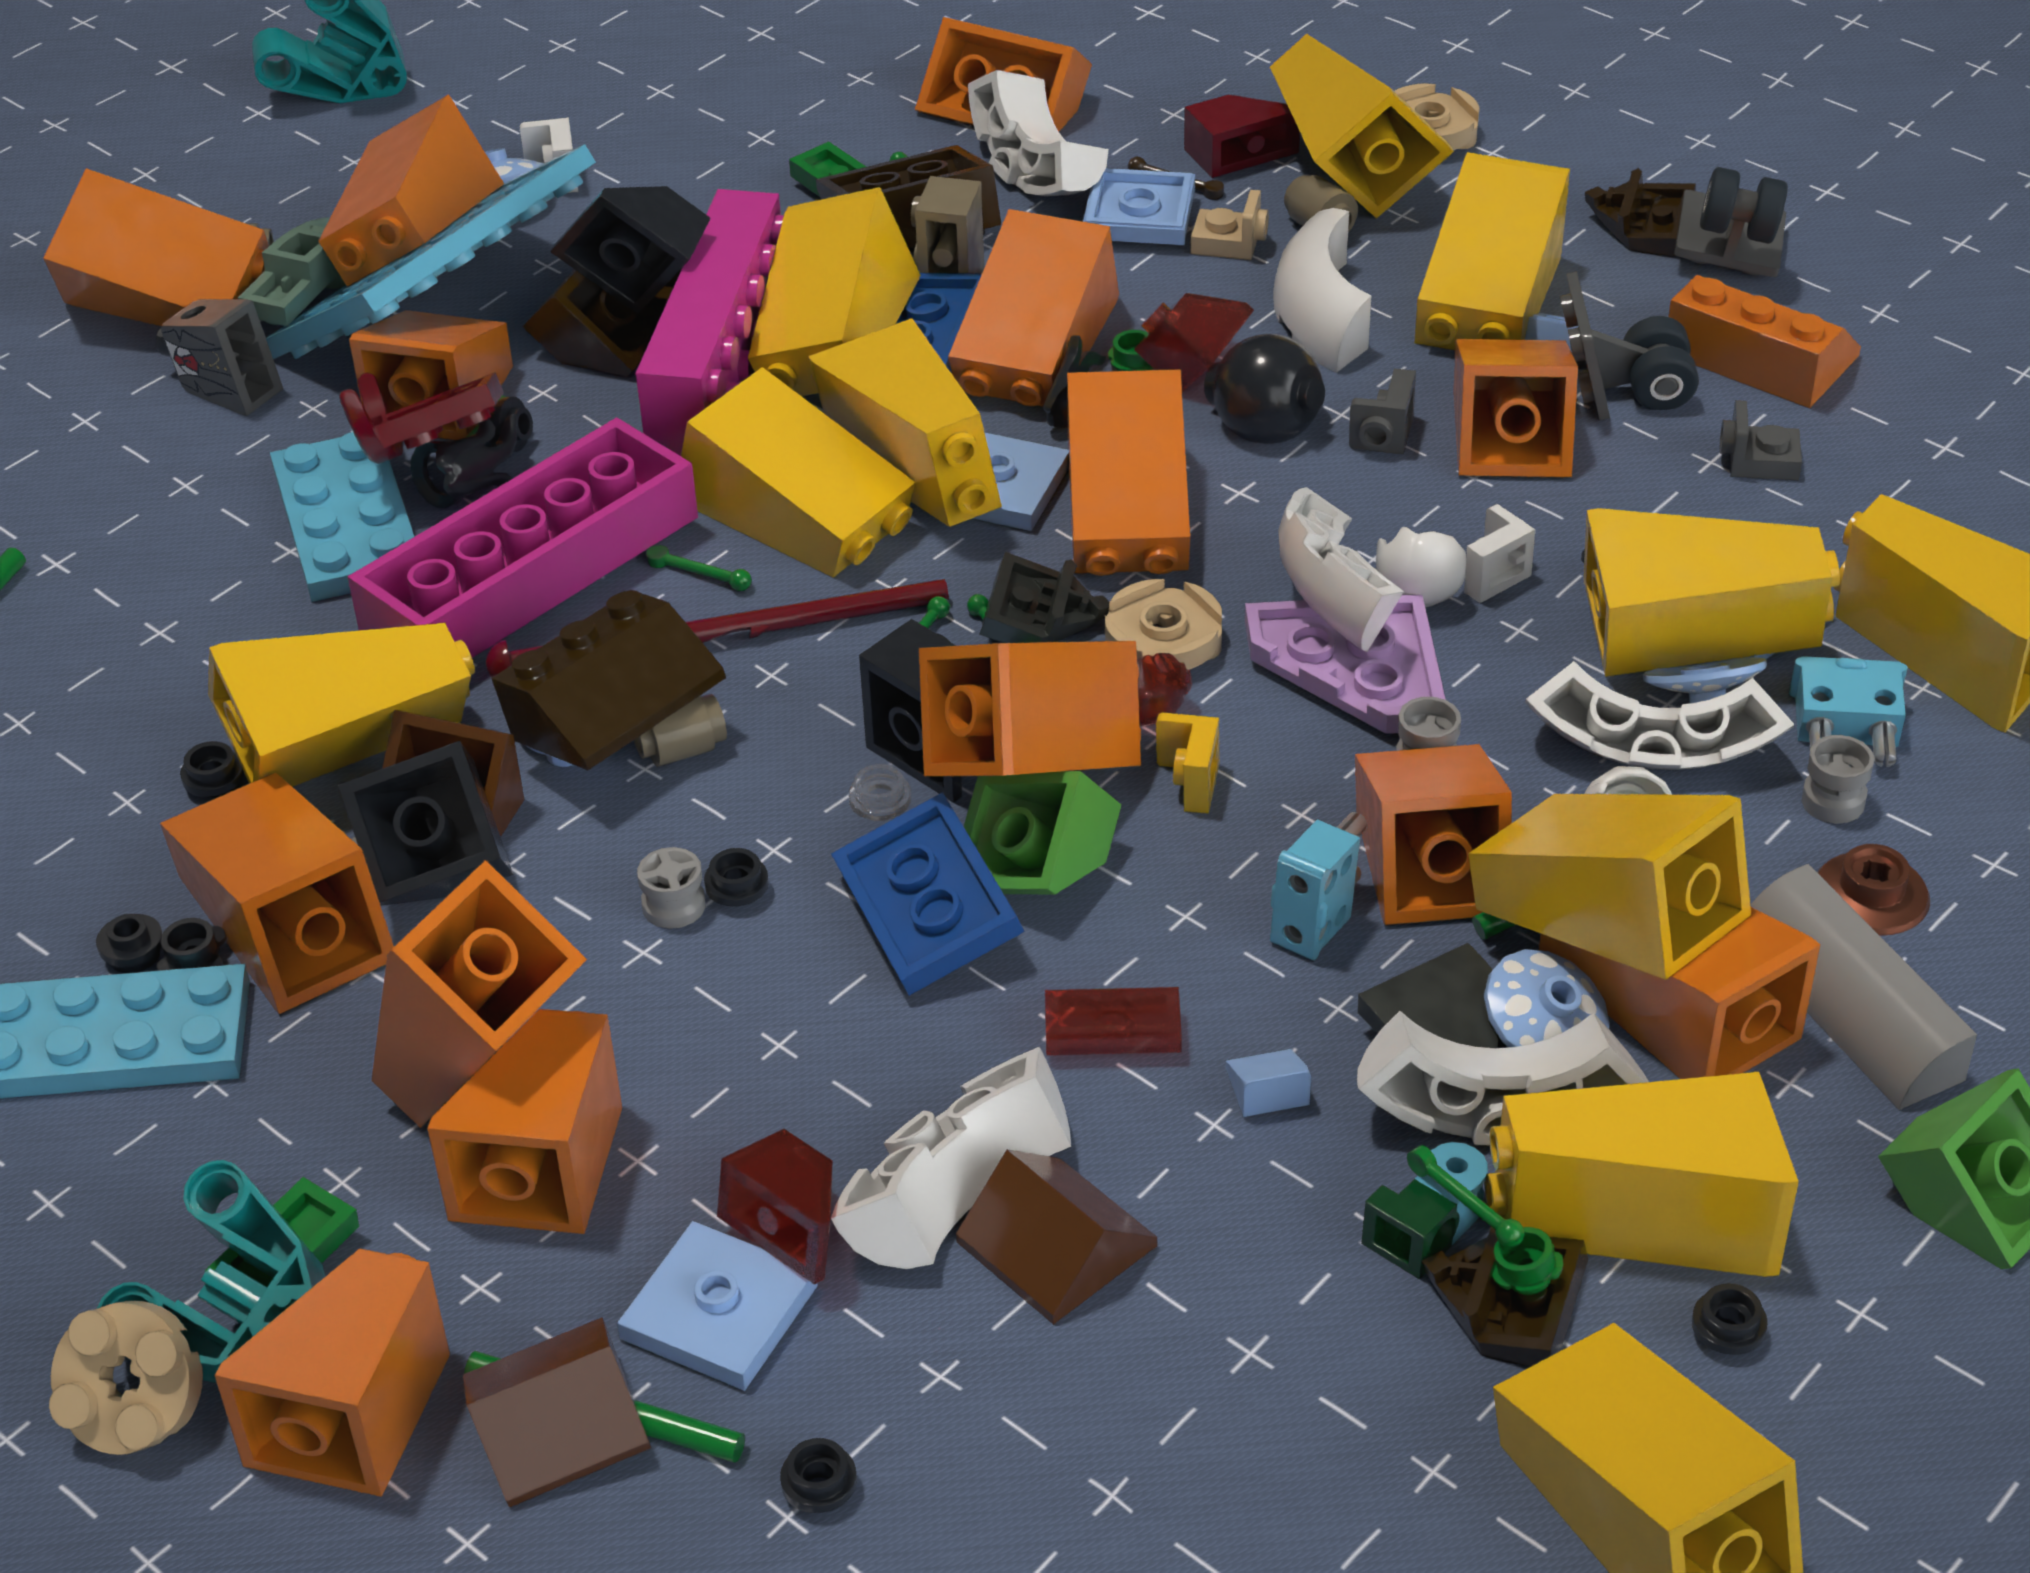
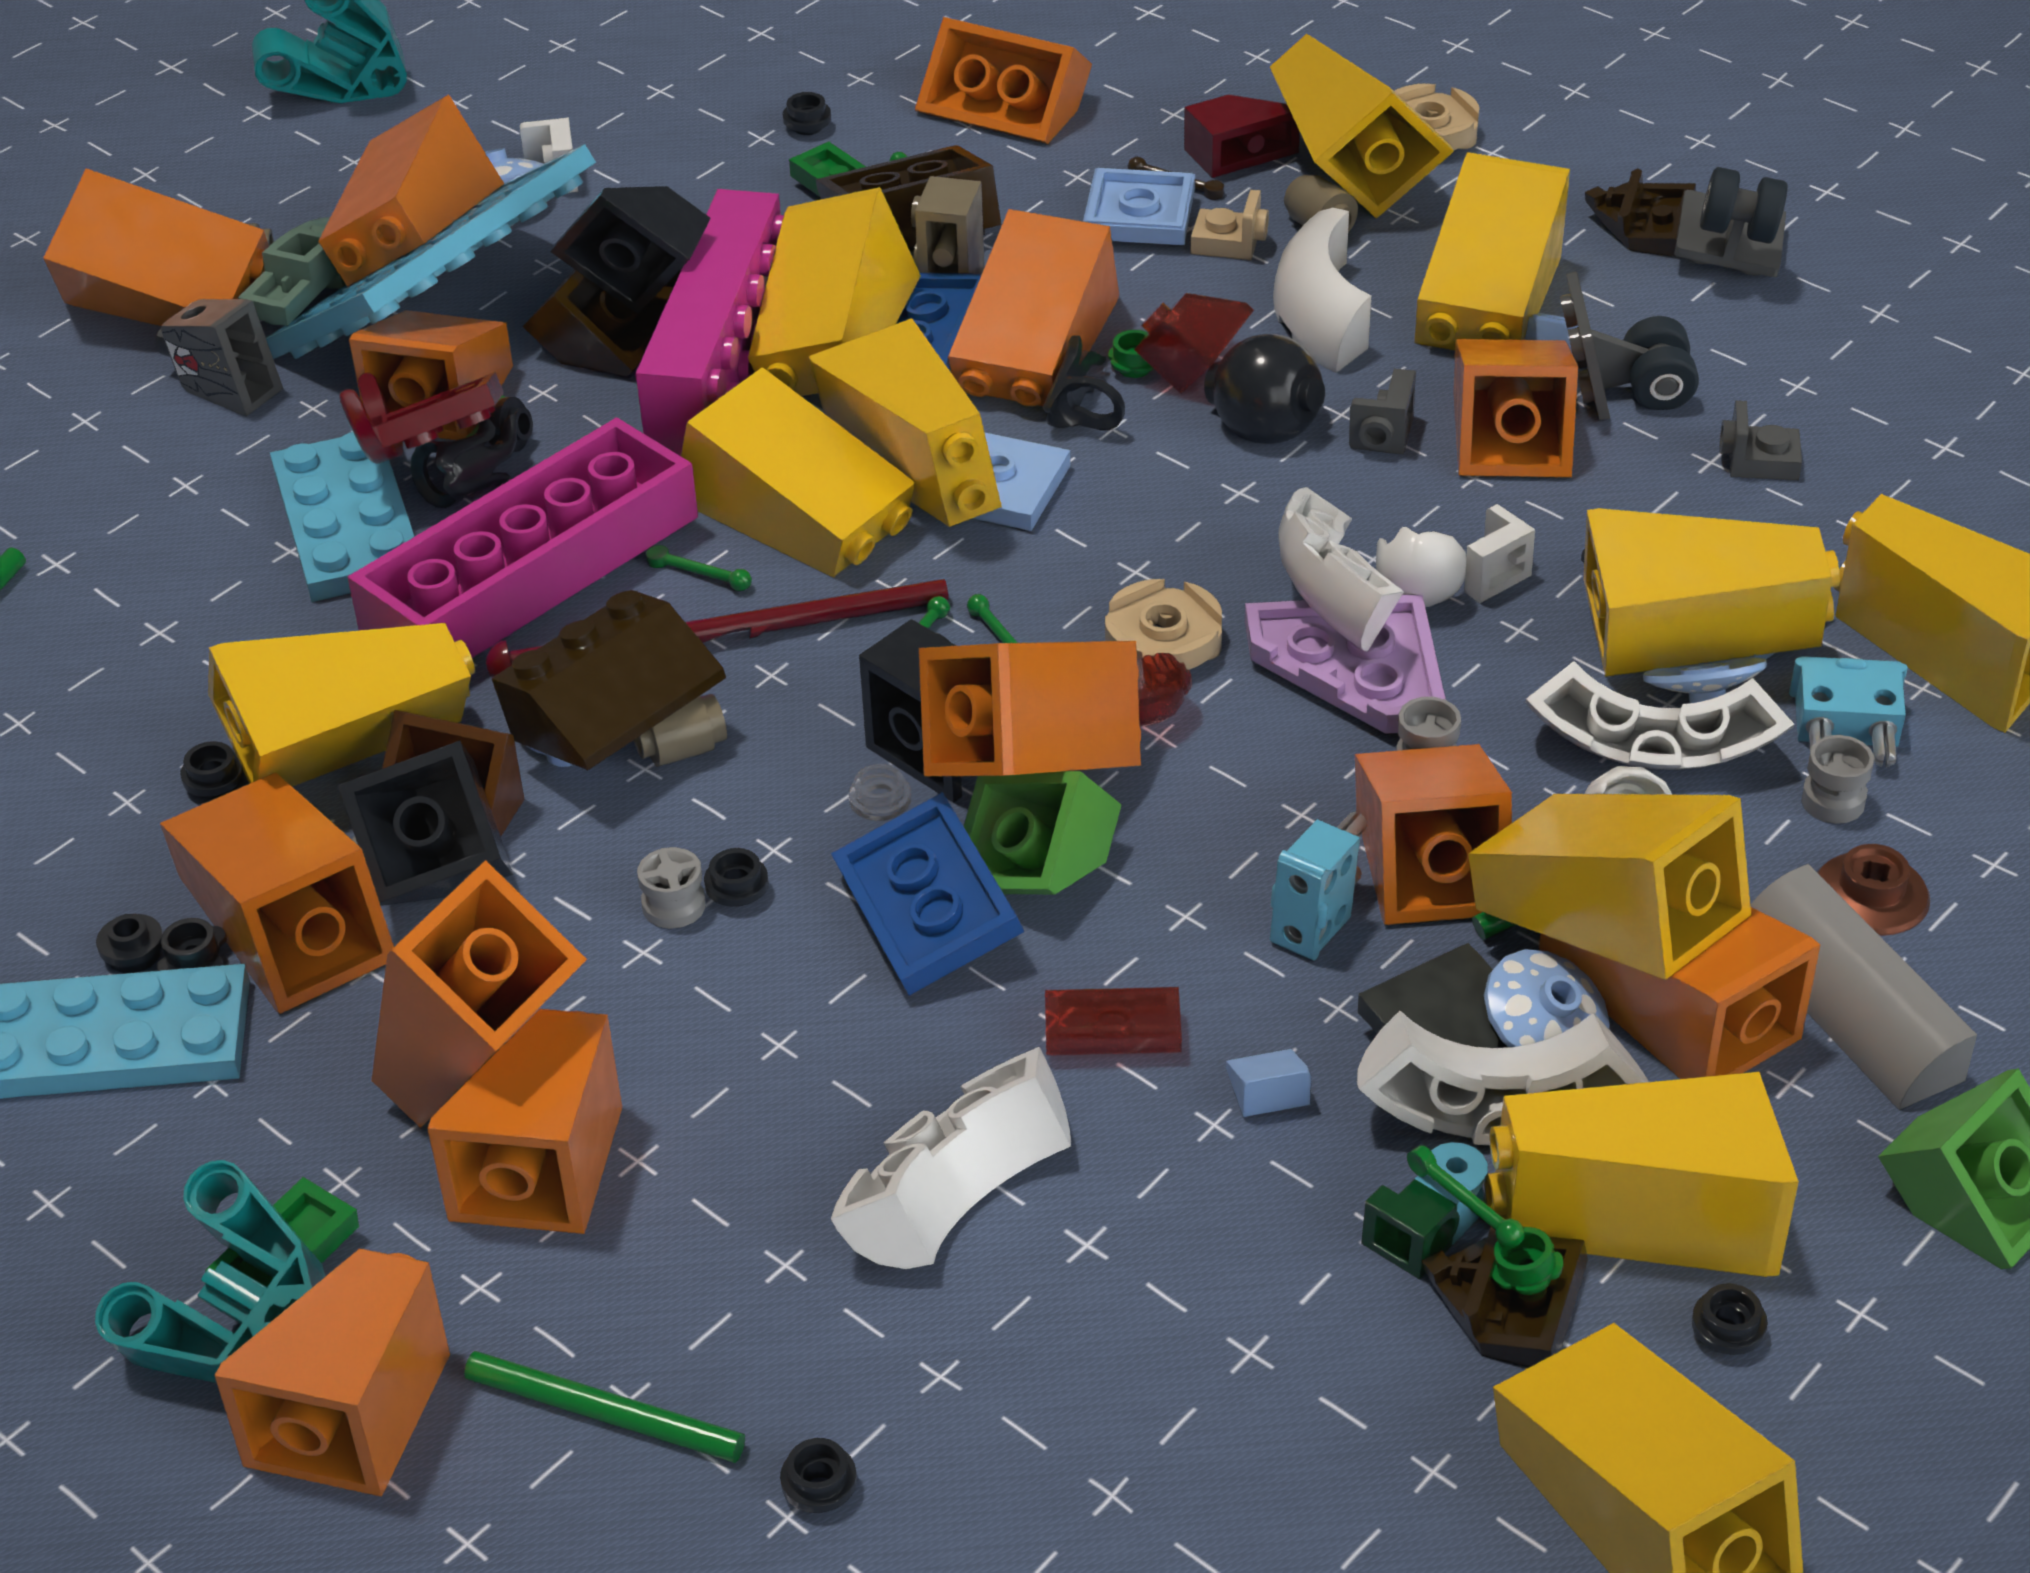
tan plate [49,1301,203,1455] -> none
reddish brown slope [463,1317,651,1508] -> none
light blue plate [617,1221,818,1391] -> none
clear red slope [717,1129,833,1285] -> none
reddish brown slope [956,1149,1157,1325] -> none
white brick [968,70,1109,196] -> none
pearl dark grey slope [979,552,1109,643] -> none
orange slope [1067,370,1190,576] -> none
yellow bracket [1156,713,1220,814] -> none
orange slope [1669,275,1861,408] -> none
none -> black plate [782,92,831,135]

